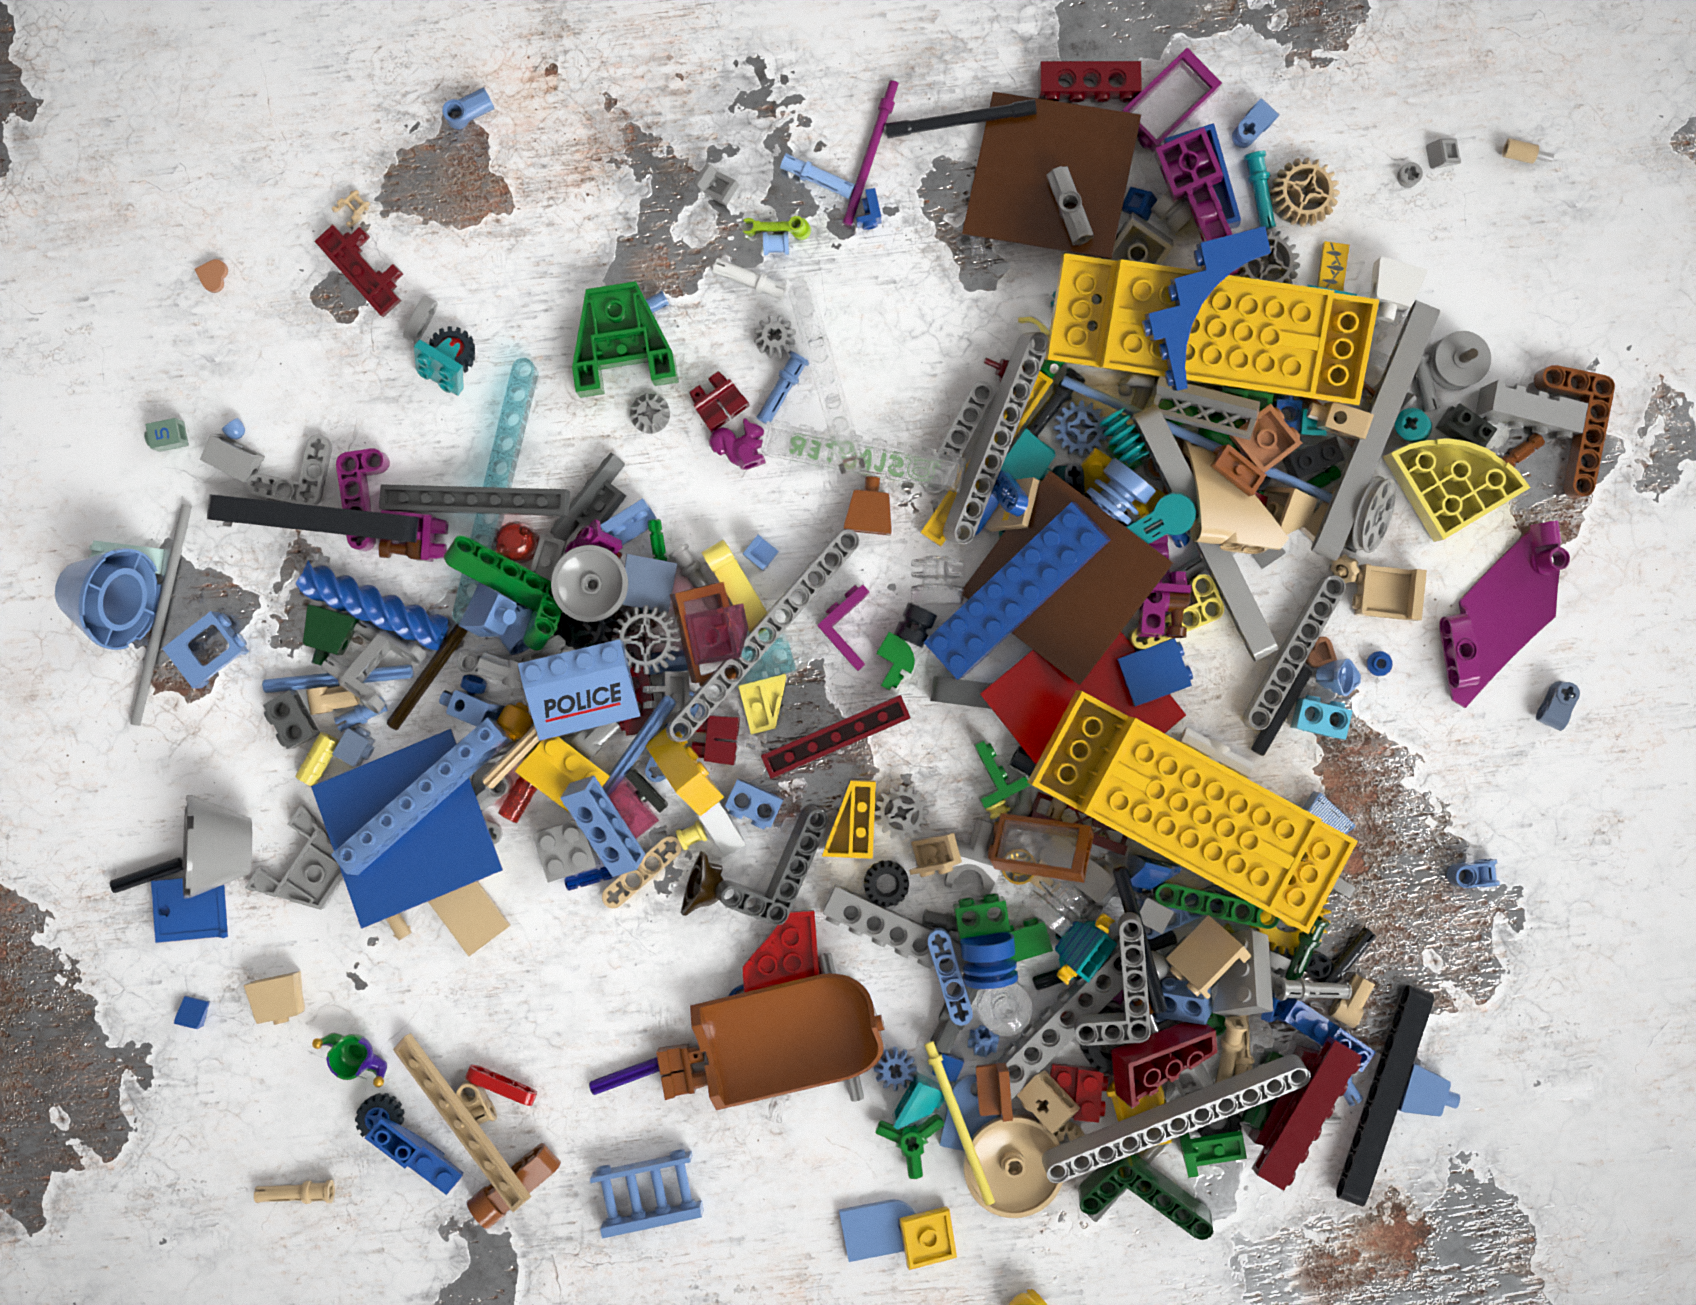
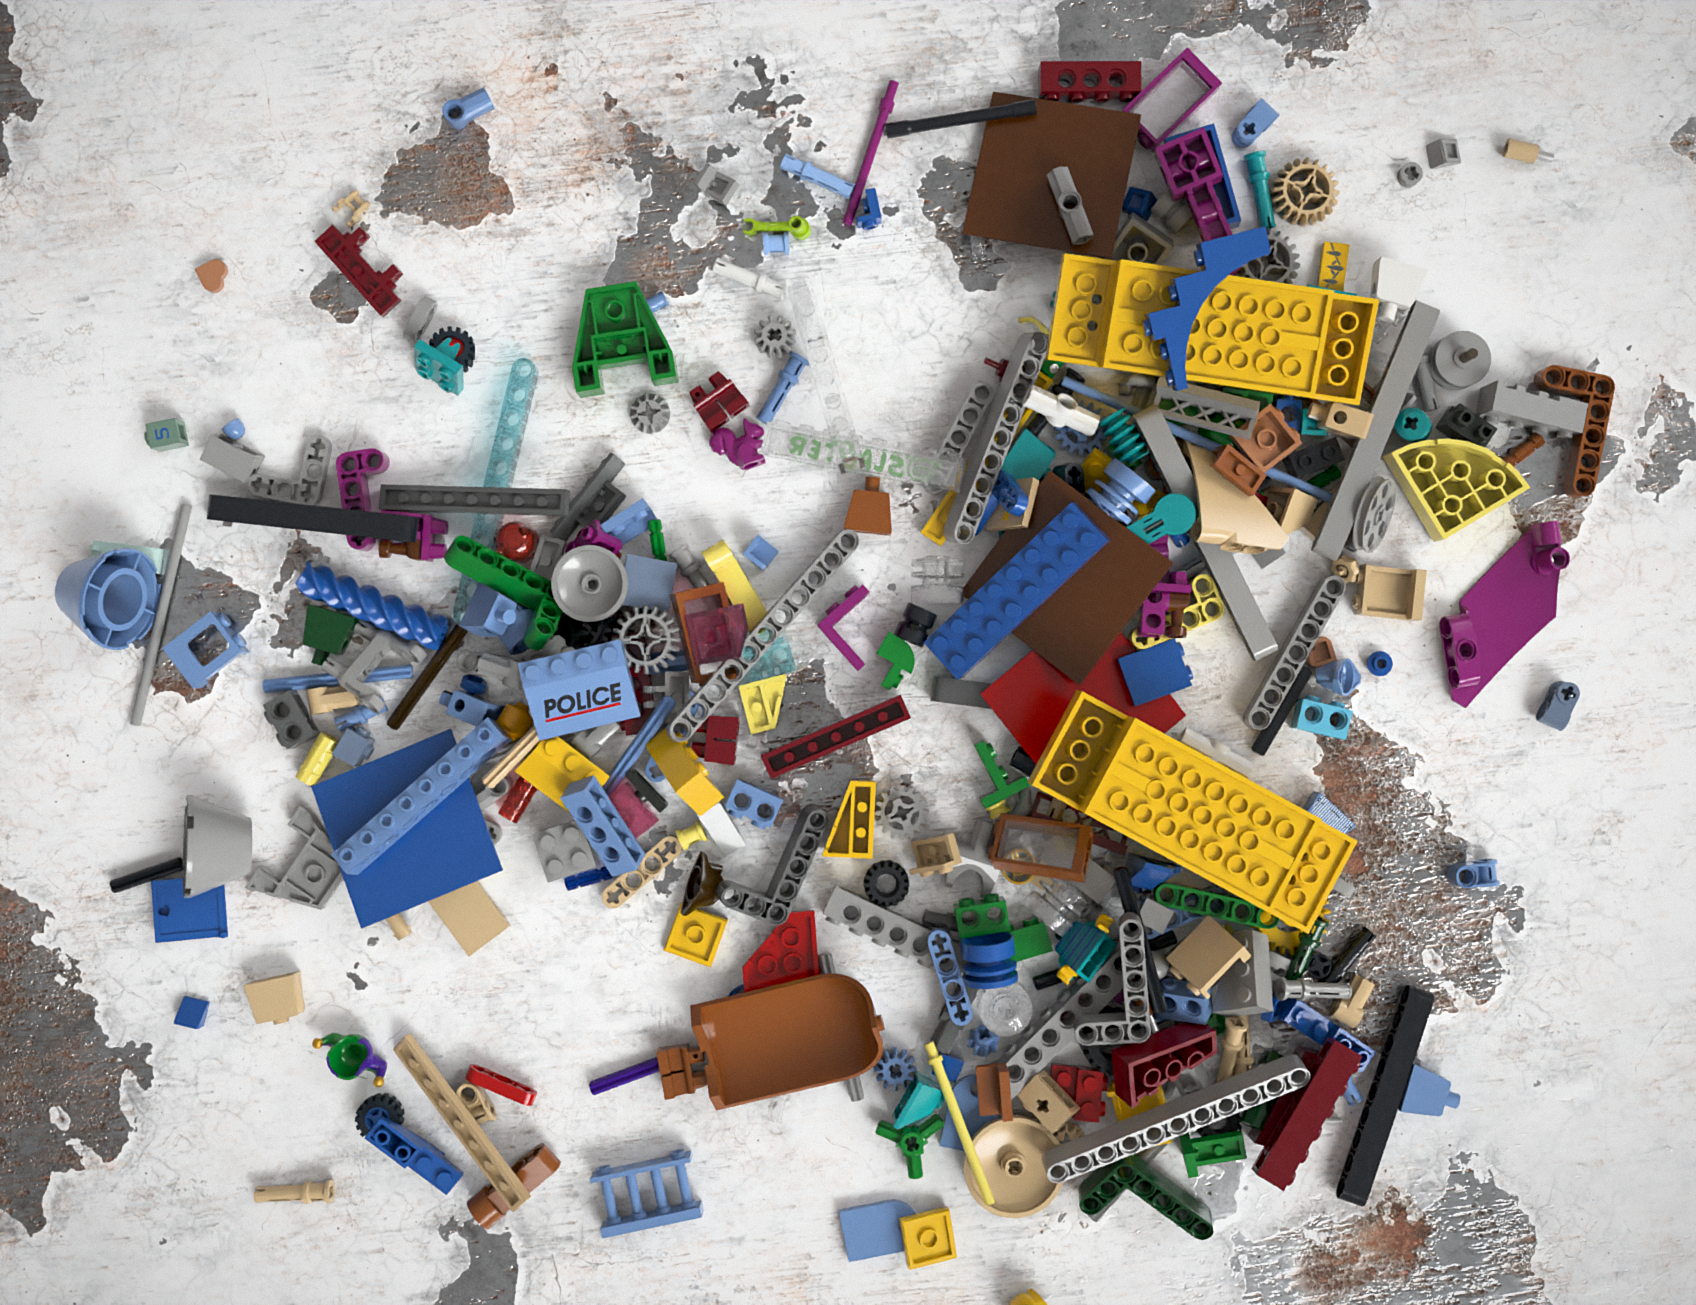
none -> yellow tile [663,902,728,968]
none -> white piece [1022,385,1100,436]

